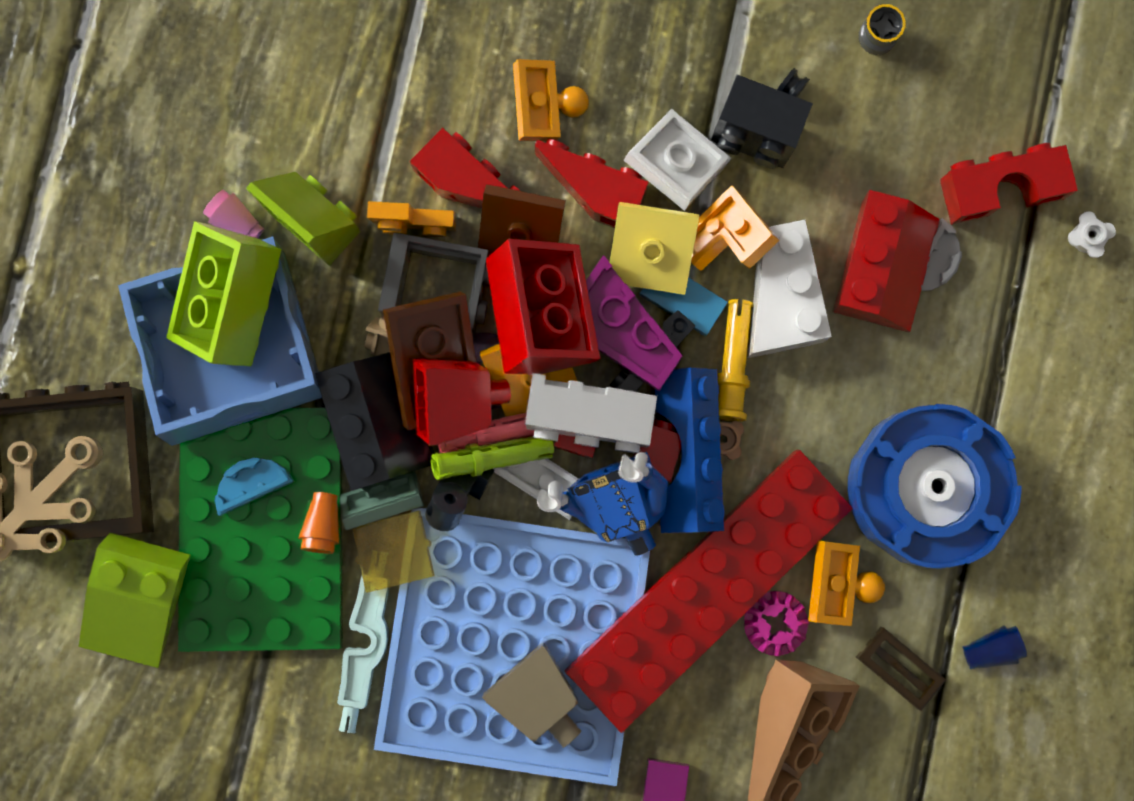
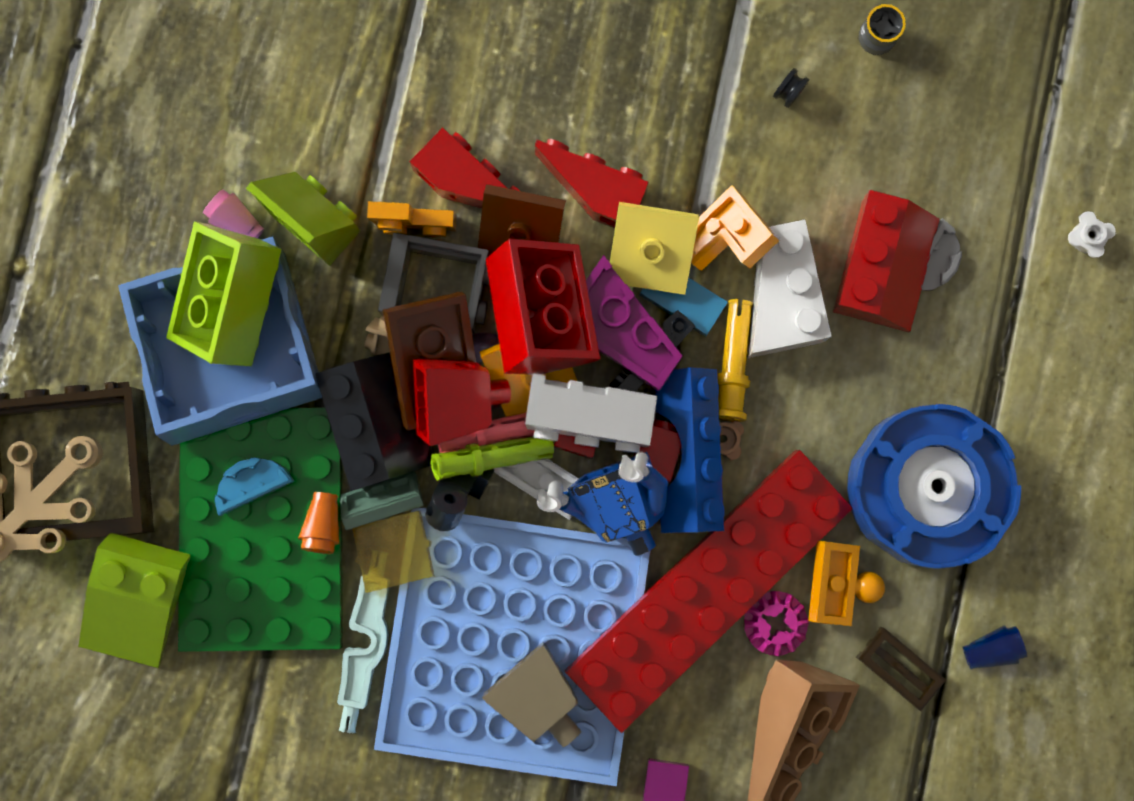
light orange plate [513,59,589,141] -> none
white tile [624,109,731,211] -> none
black brick [710,74,813,169] -> none
red arch [940,143,1078,225] -> none

